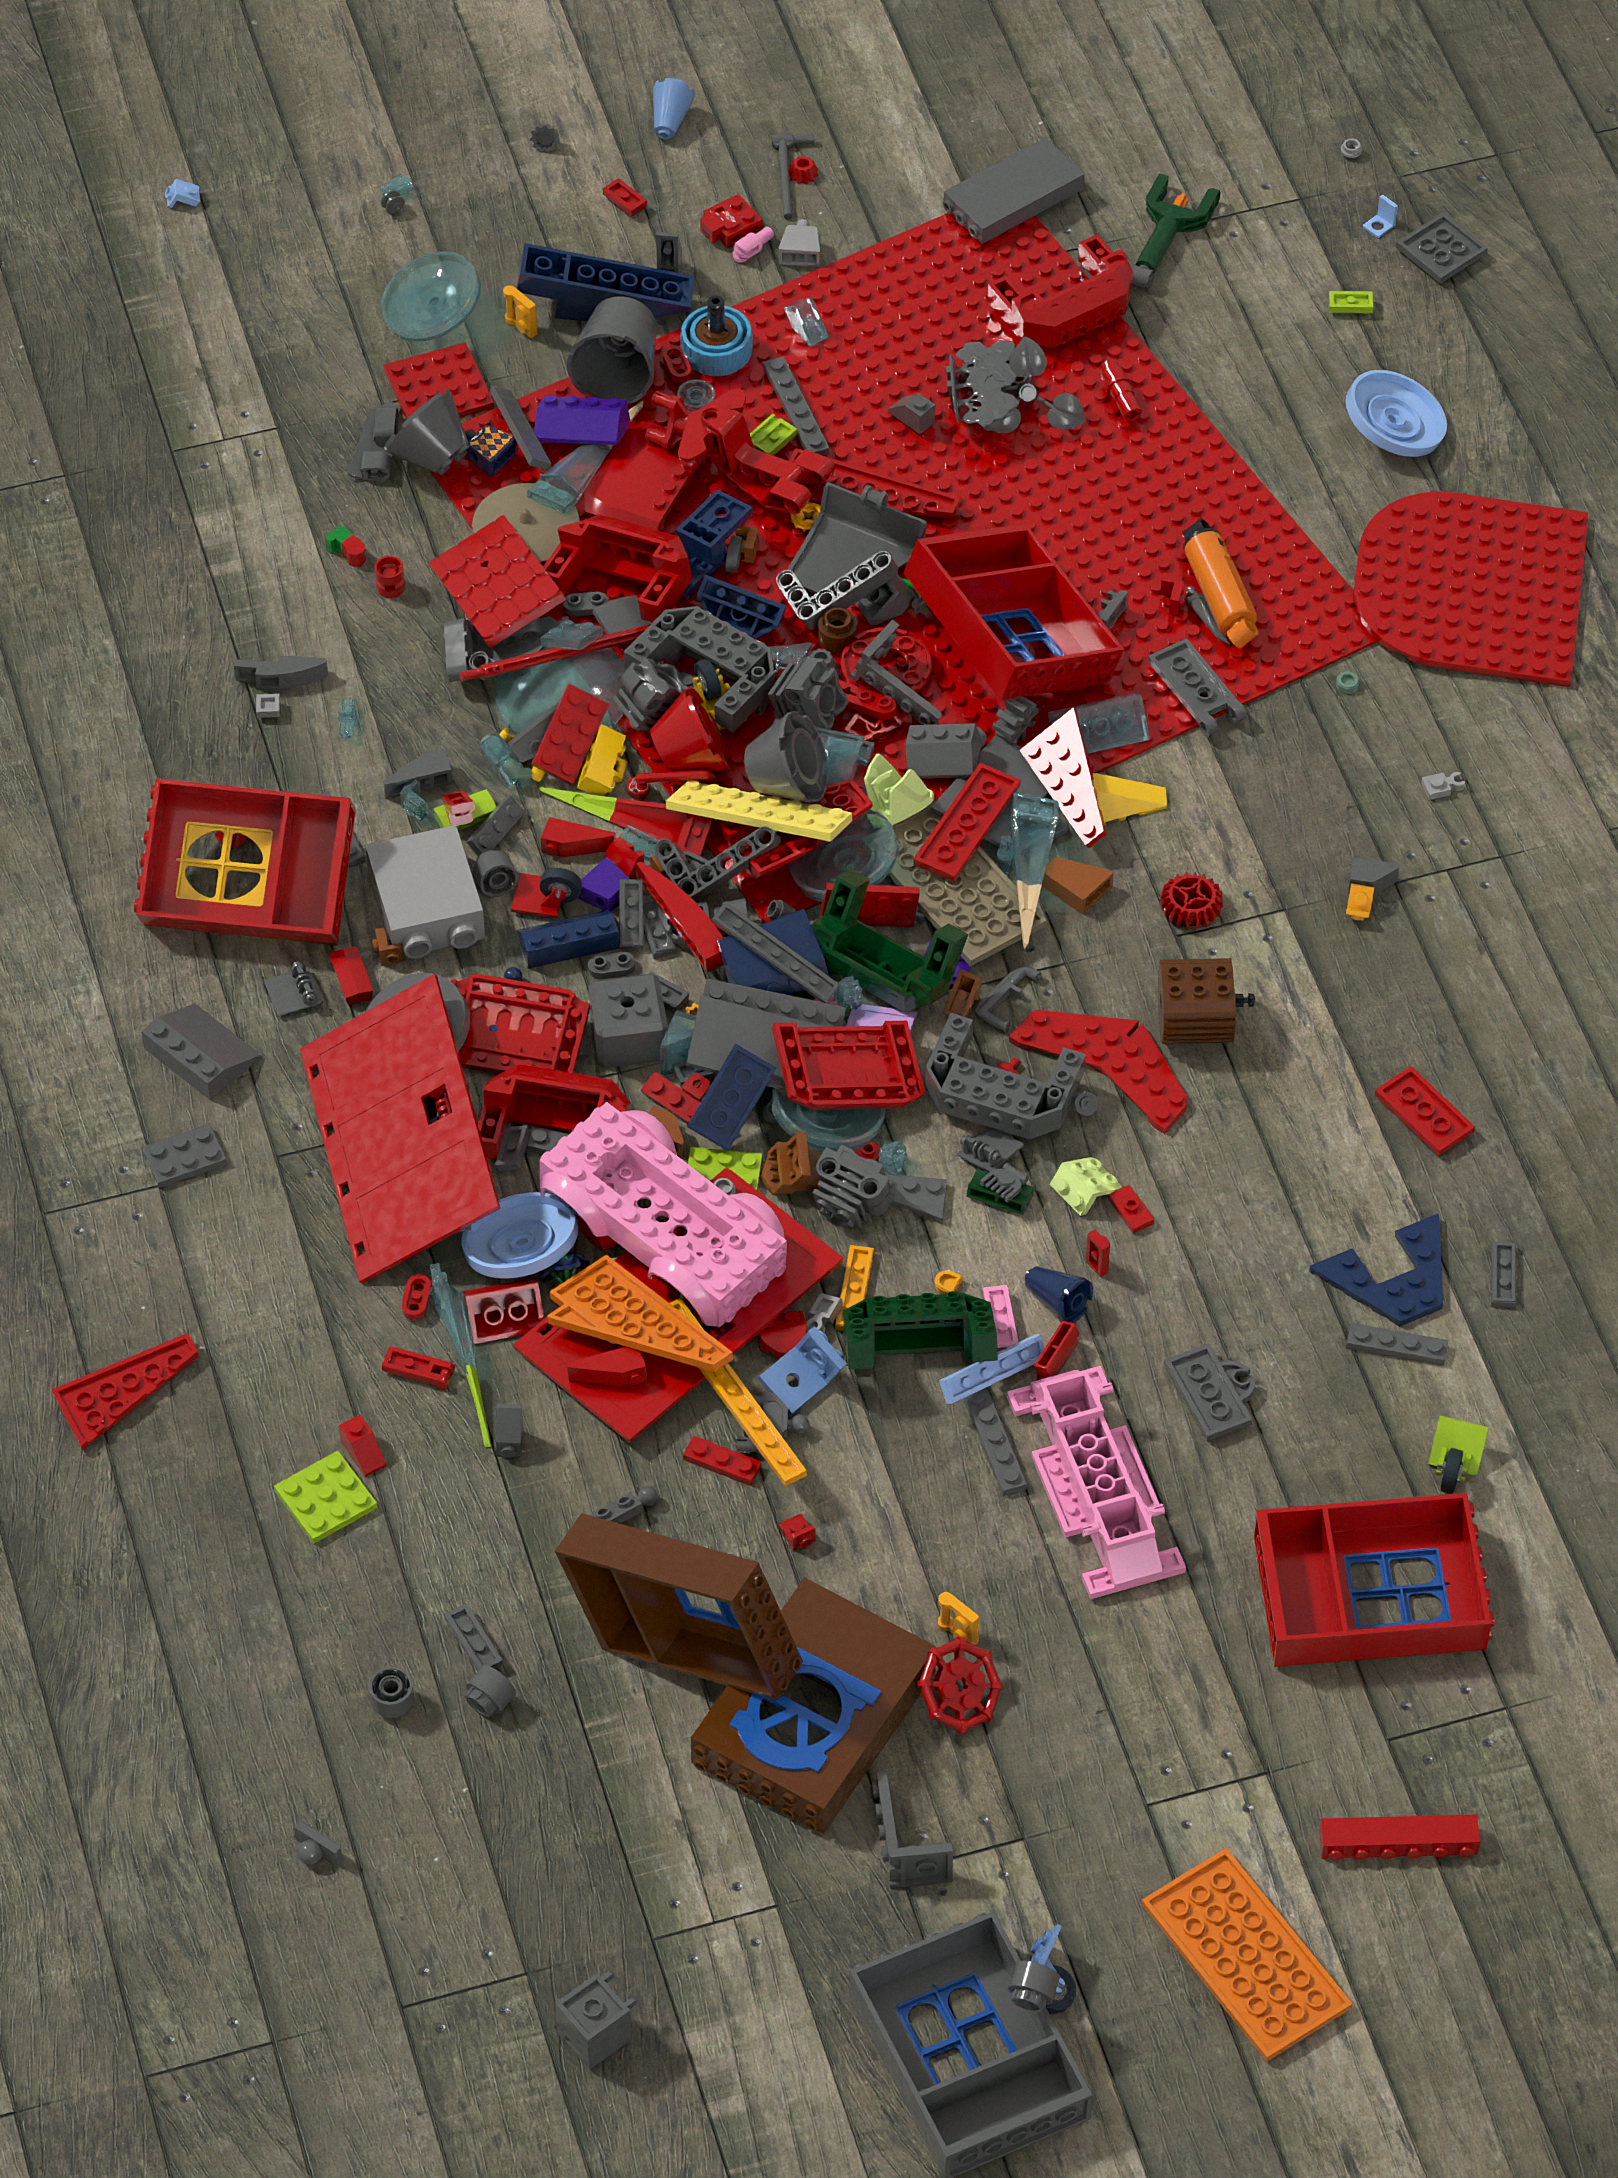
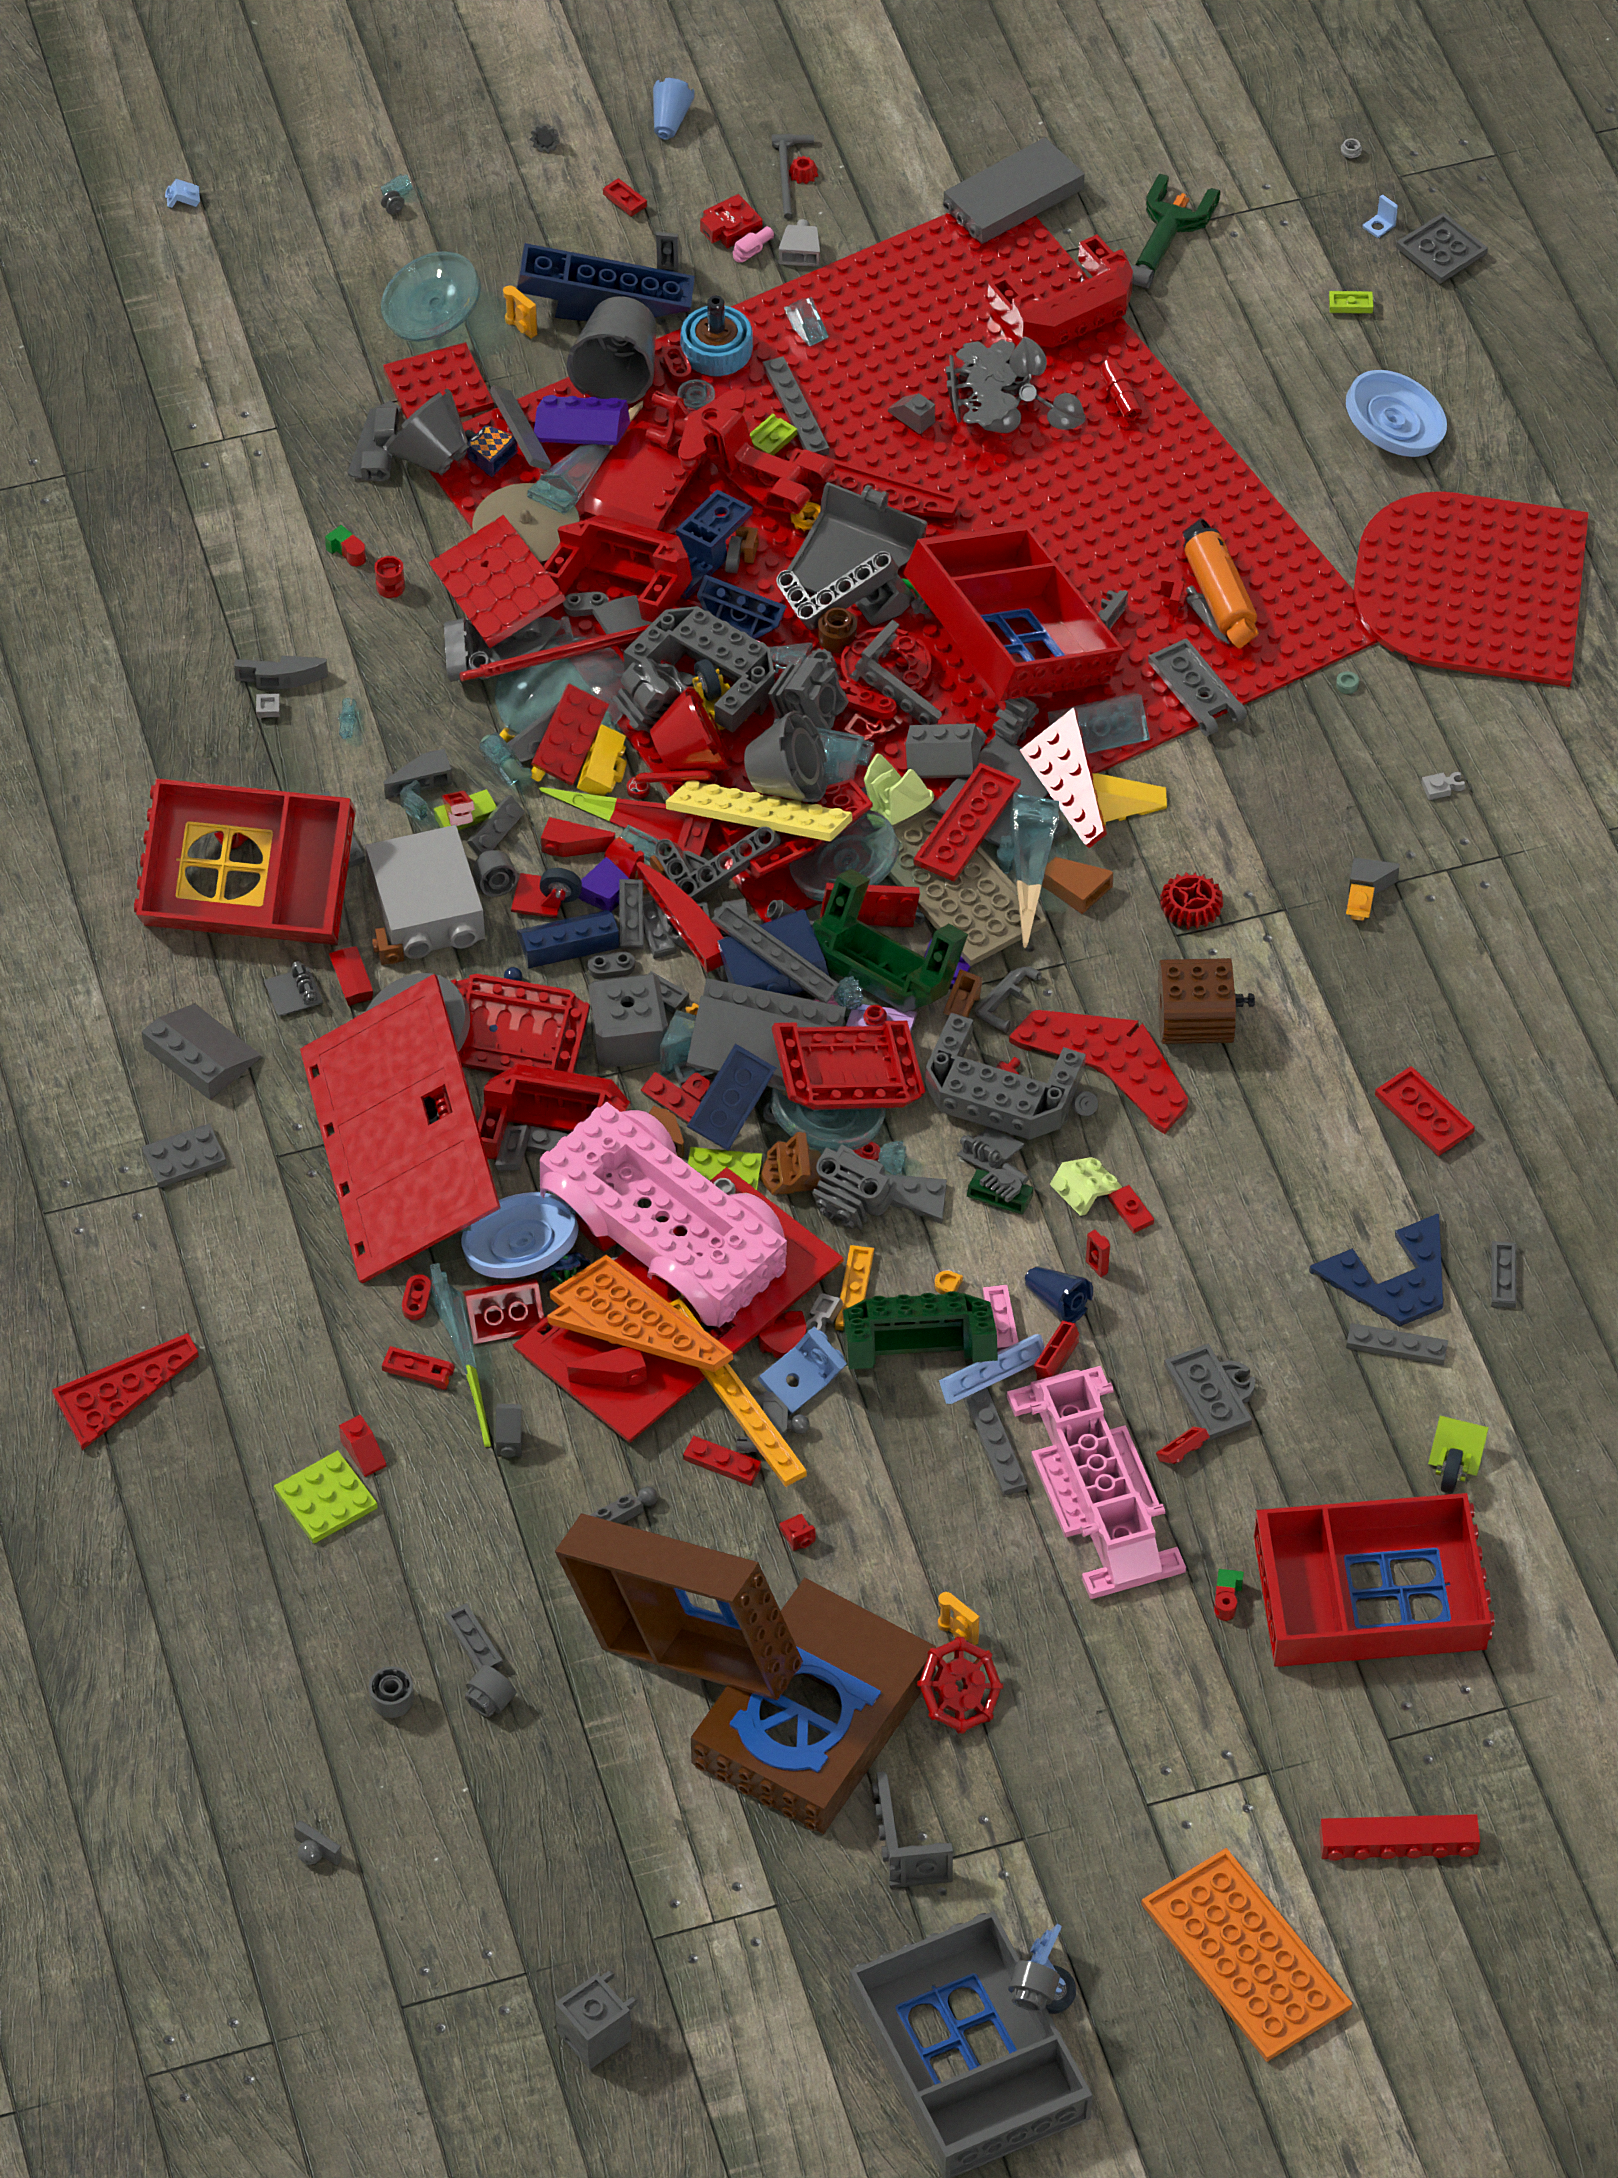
clear light blue plate [540,620,603,650] -> none
none -> red plate [863,1005,887,1026]
none -> red plate [1156,1426,1210,1464]
none -> leg [1214,1569,1244,1621]

